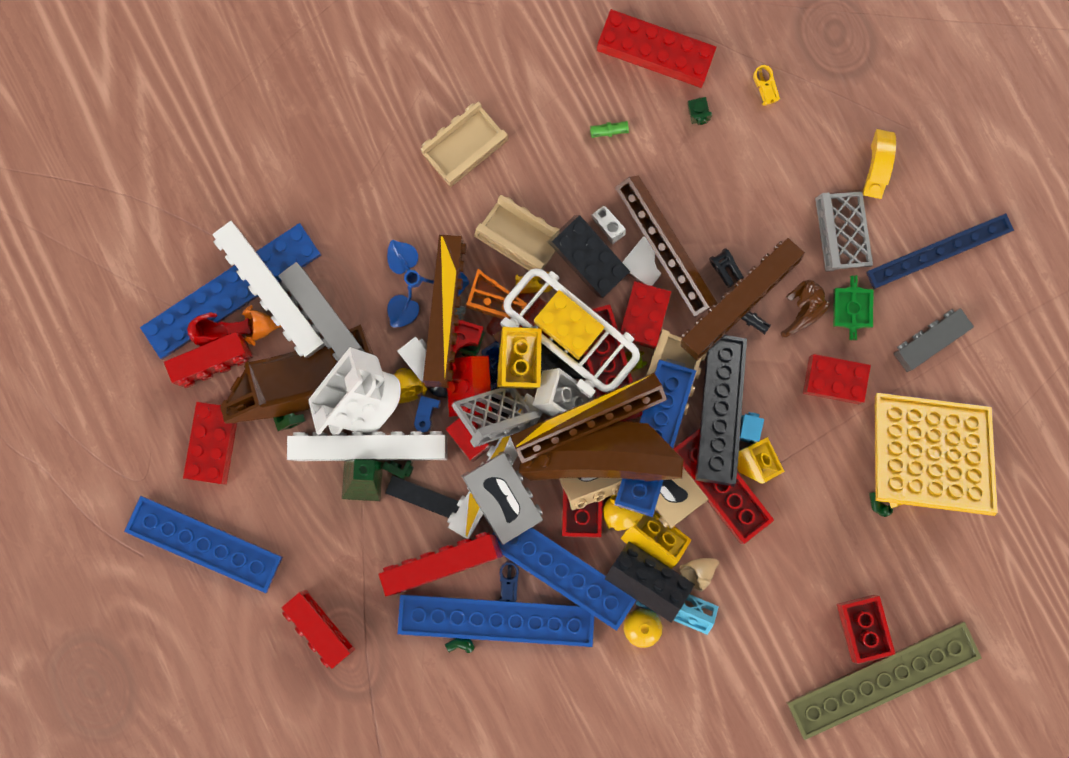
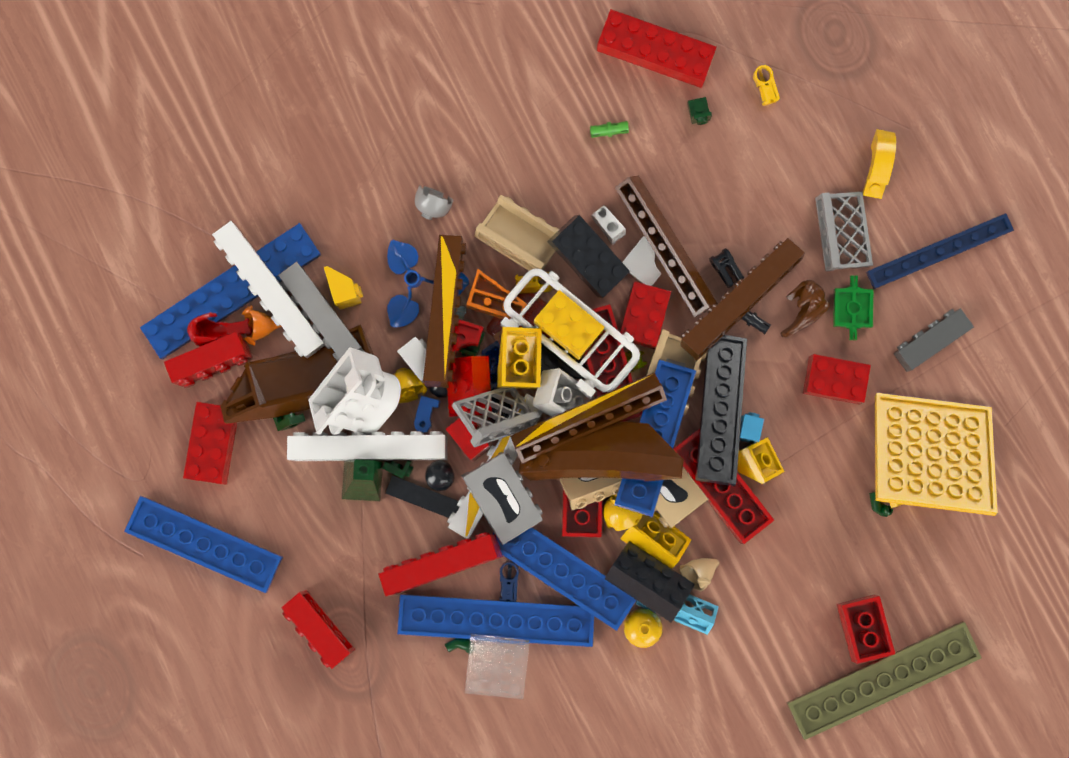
tan panel [421,102,508,187] -> none
none -> yellow slope [324,266,363,310]
none -> light grey cylinder [415,185,454,220]
none -> black hair [425,460,455,491]
none -> clear plate [465,634,529,699]

